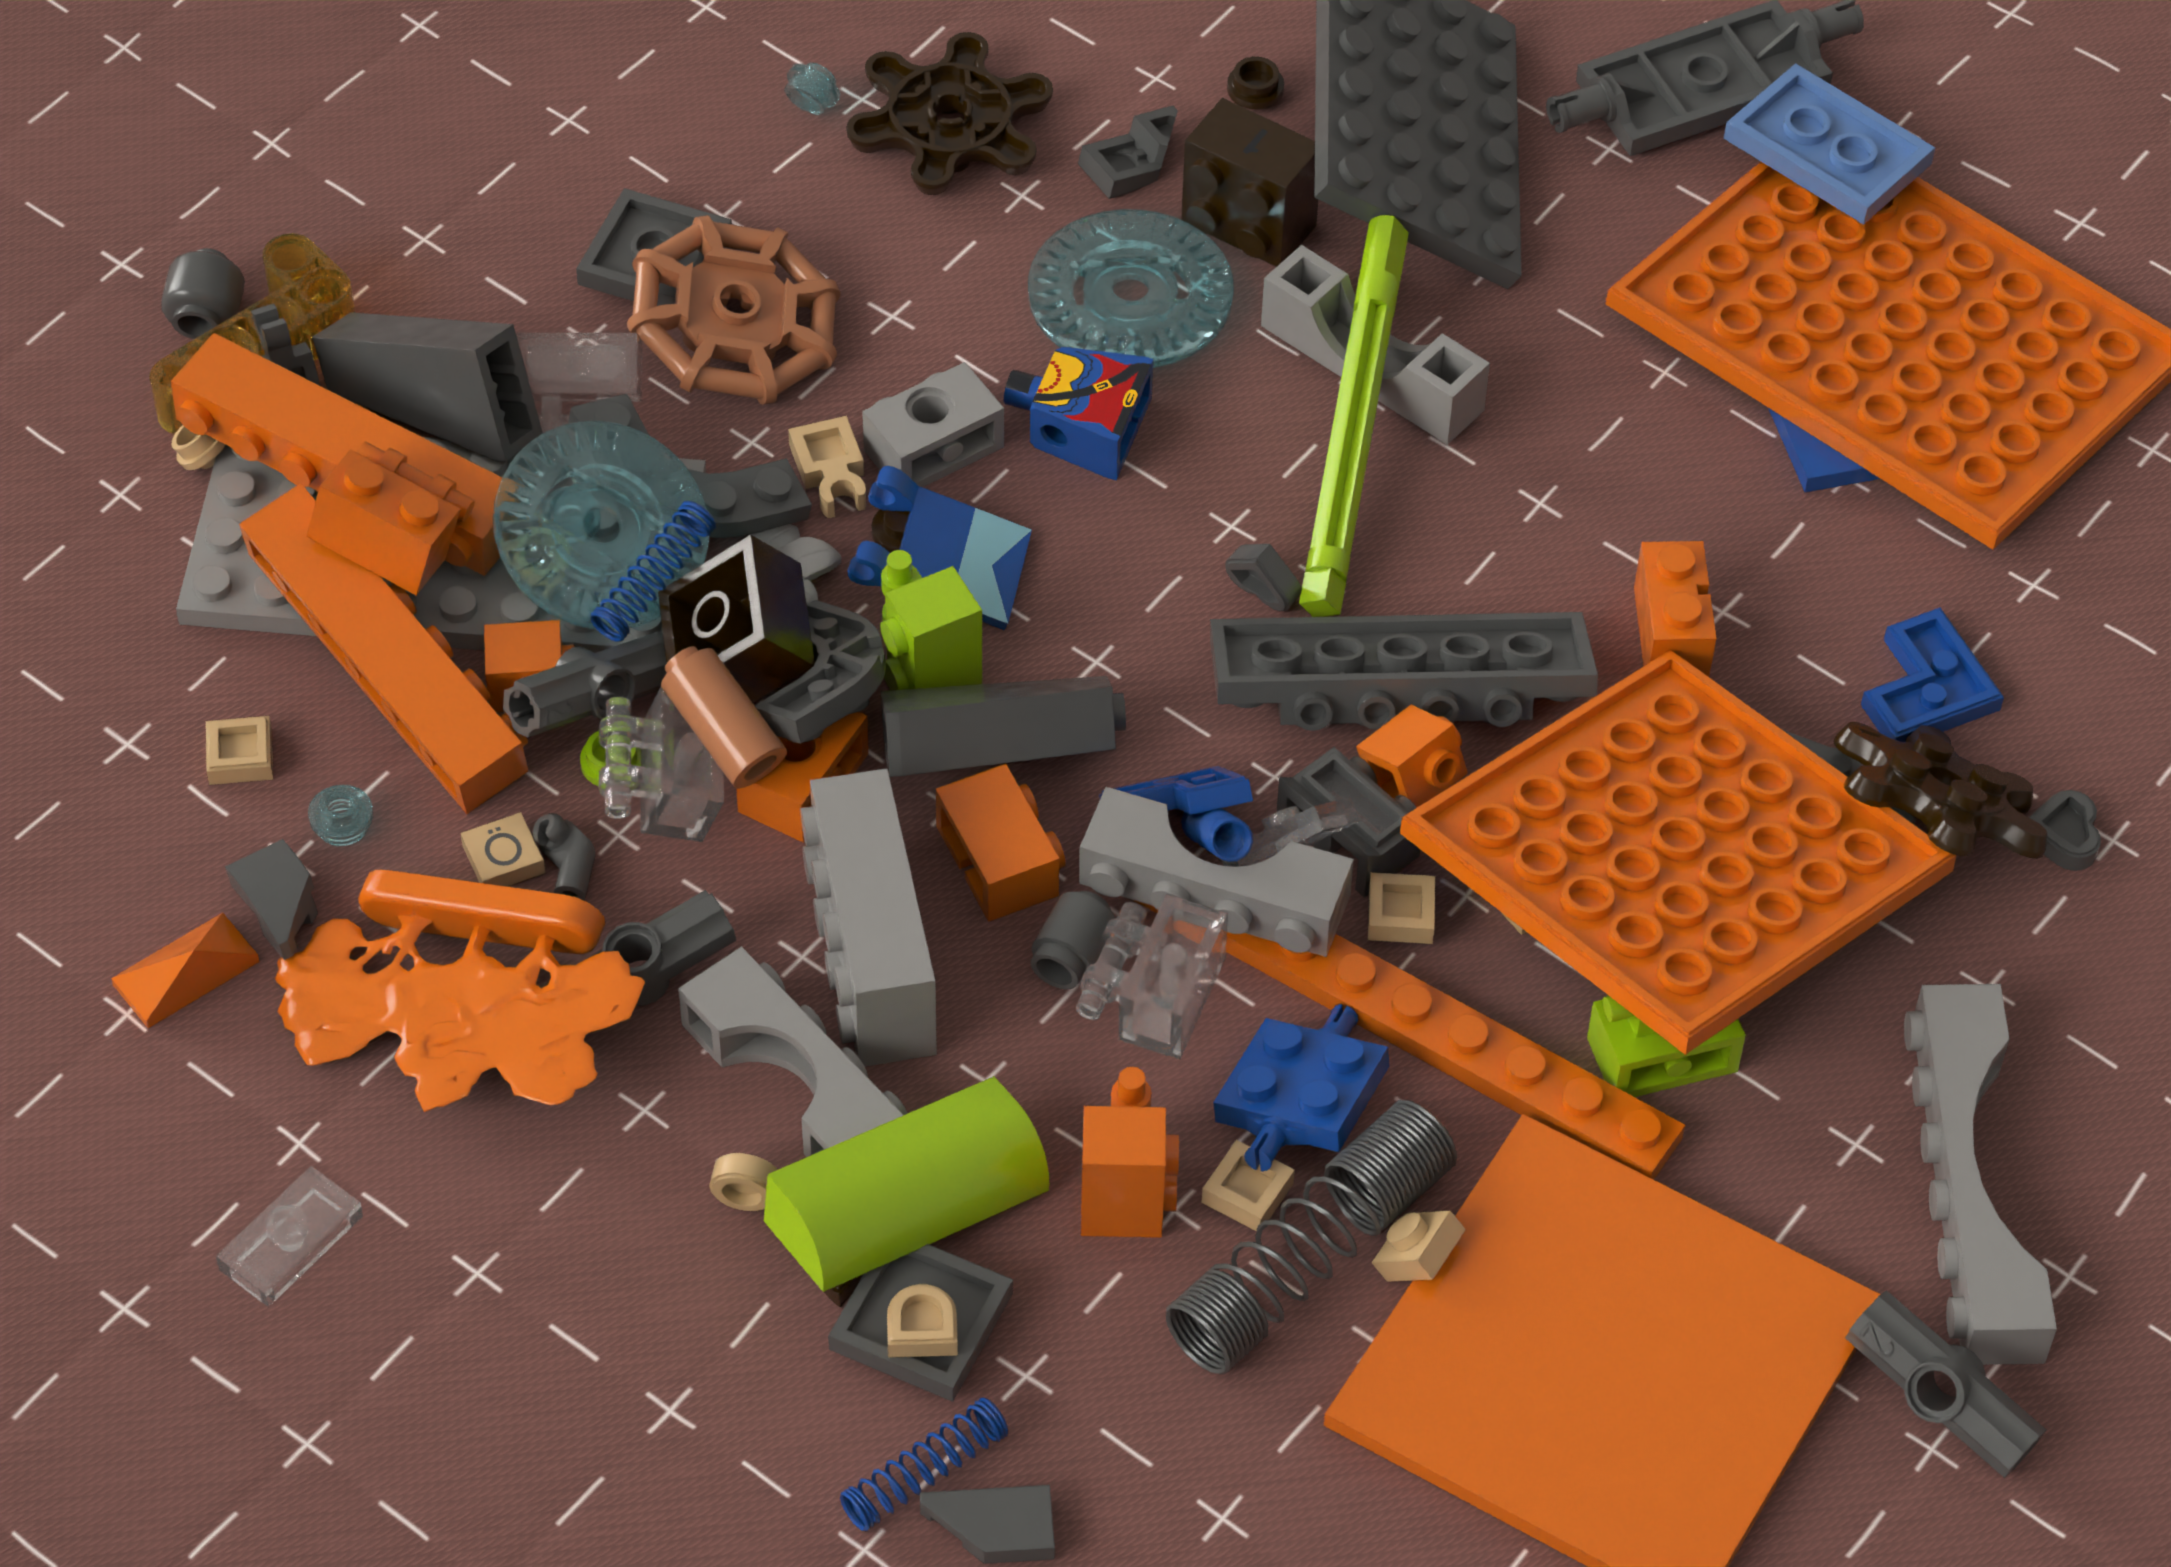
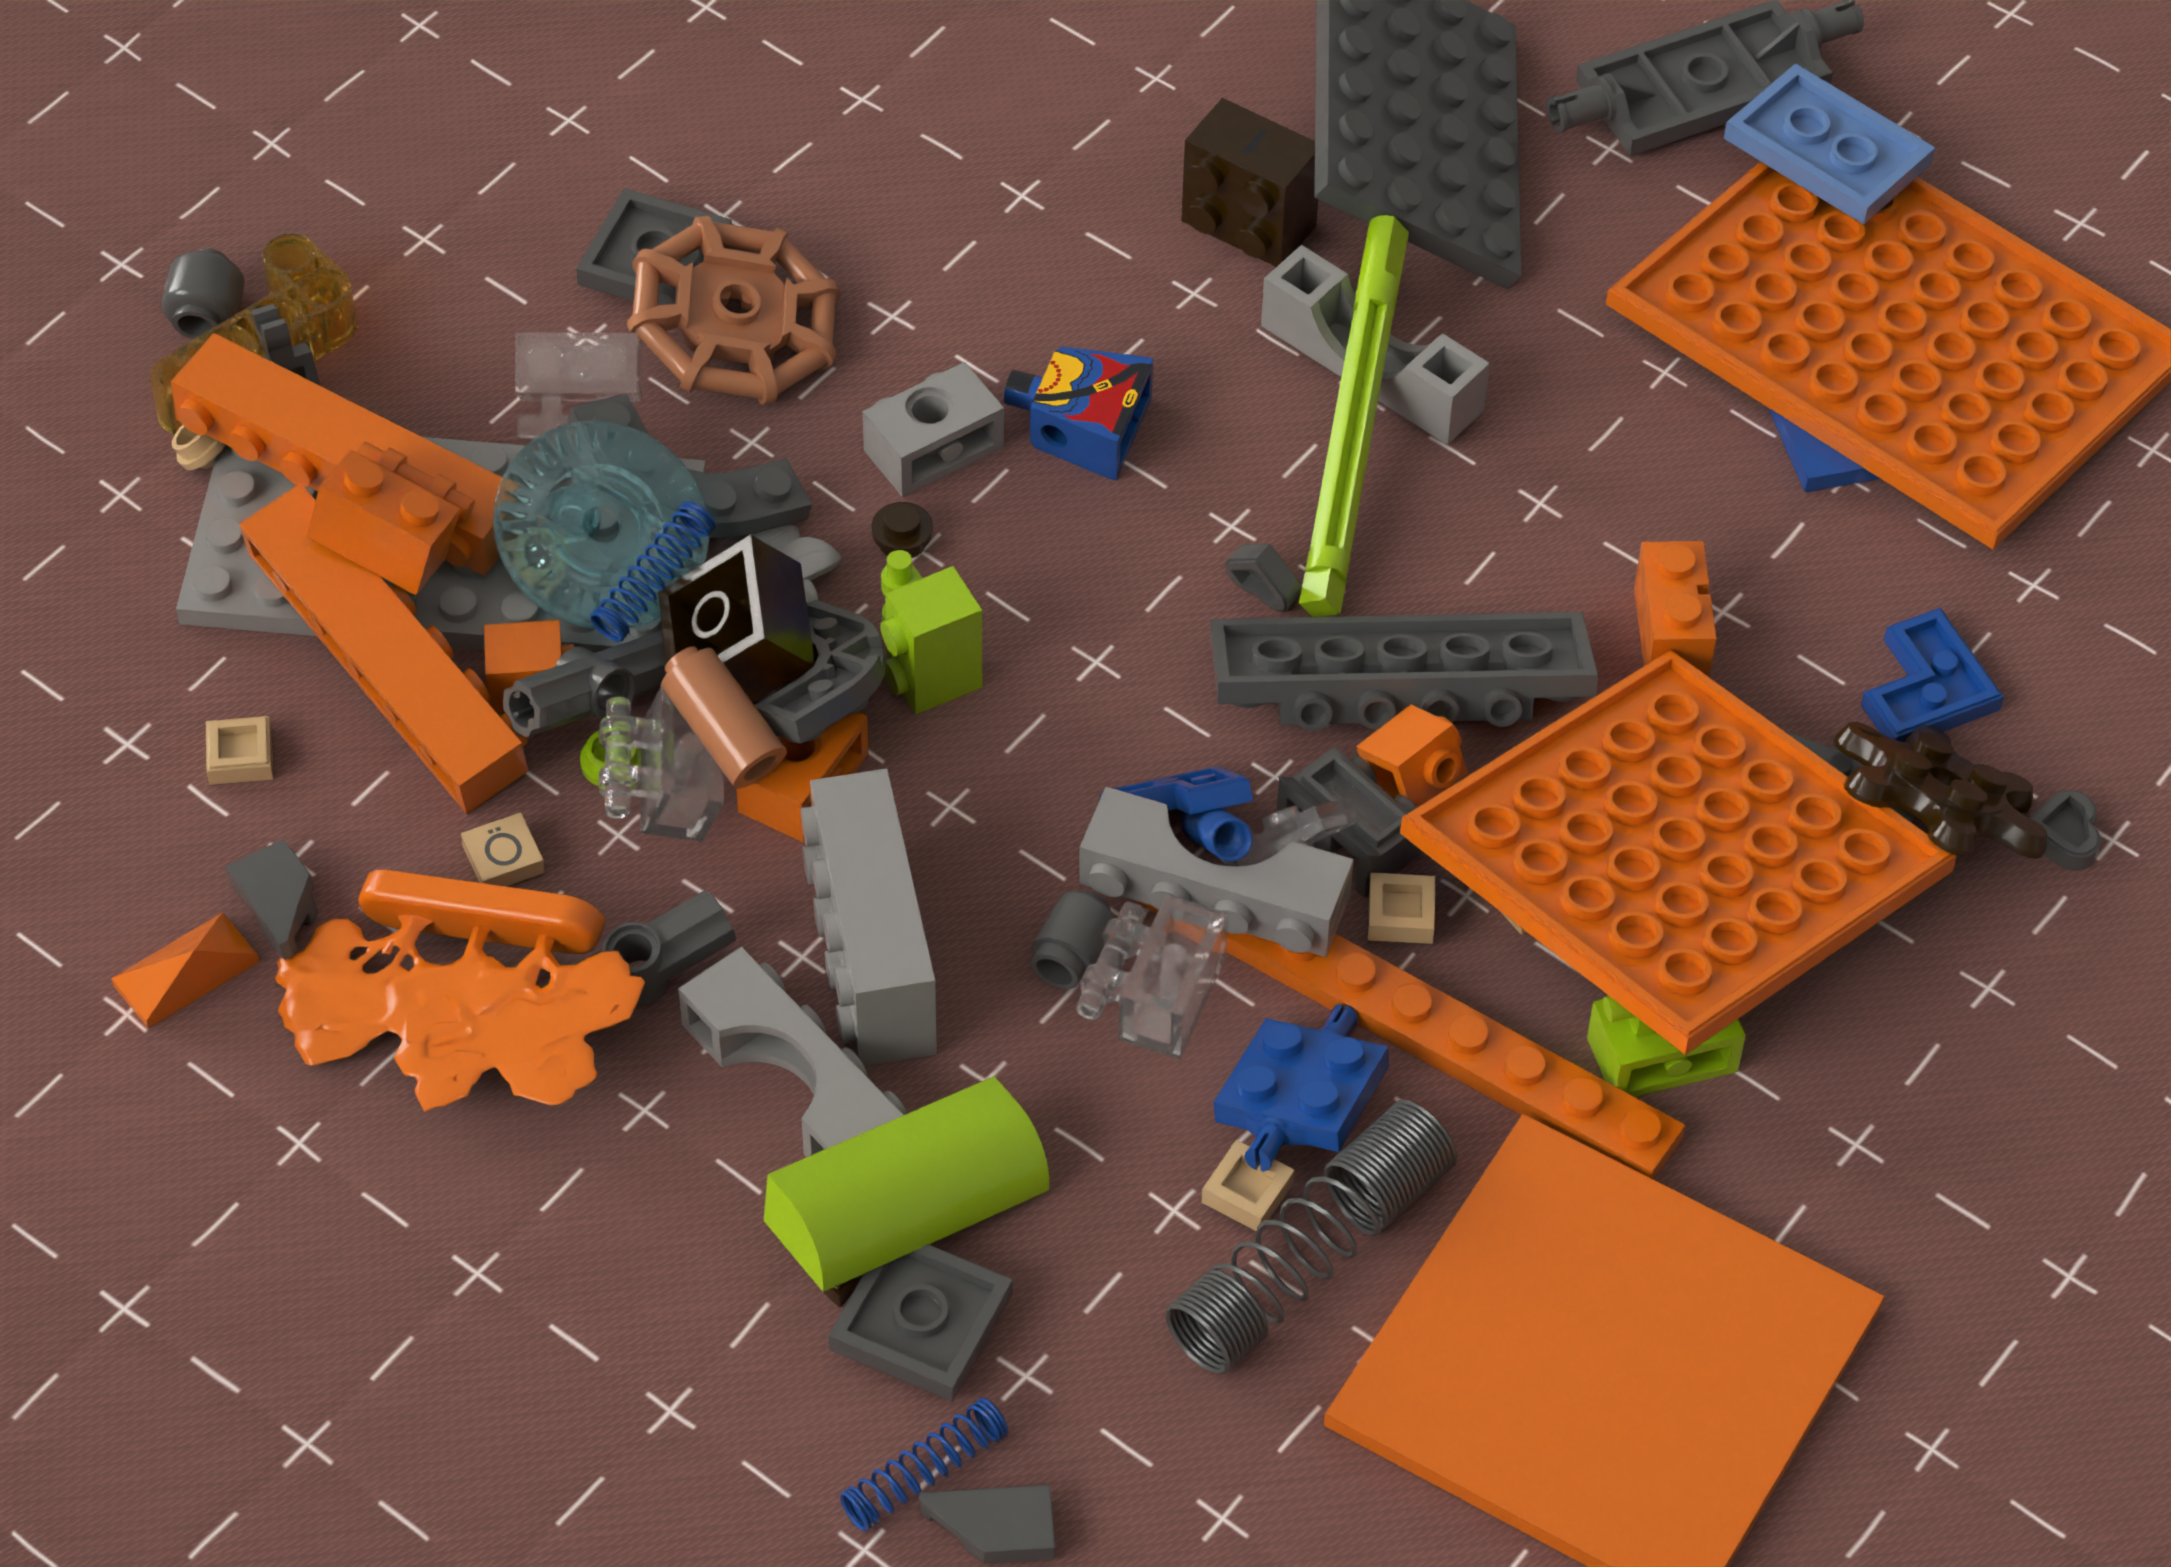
clear plate [216,1166,363,1307] -> none
clear light blue plate [308,785,373,846] -> none
dark grey slope [312,312,543,461] -> none
dark grey arm [533,813,595,900] -> none
tan tile [709,1153,778,1211] -> none
clear light blue plate [784,62,840,115] -> none
tan plate [788,416,866,518] -> none
dark brown plate [846,32,1053,195] -> none
blue flag [847,466,1032,630] -> none
dark grey slope [880,676,1126,777] -> none
tan tile [887,1284,958,1358] -> none
orange piece [936,763,1066,922] -> none
clear light blue piece [1028,209,1234,368] -> none
dark grey slope [1078,106,1178,199] -> none
orange brick [1081,1067,1179,1238] -> none
dark brown plate [1227,56,1284,110] -> none
tan plate [1372,1211,1466,1282] -> none
dark grey piece [1845,1290,2047,1478] -> none
light grey arch [1904,984,2057,1365] -> none

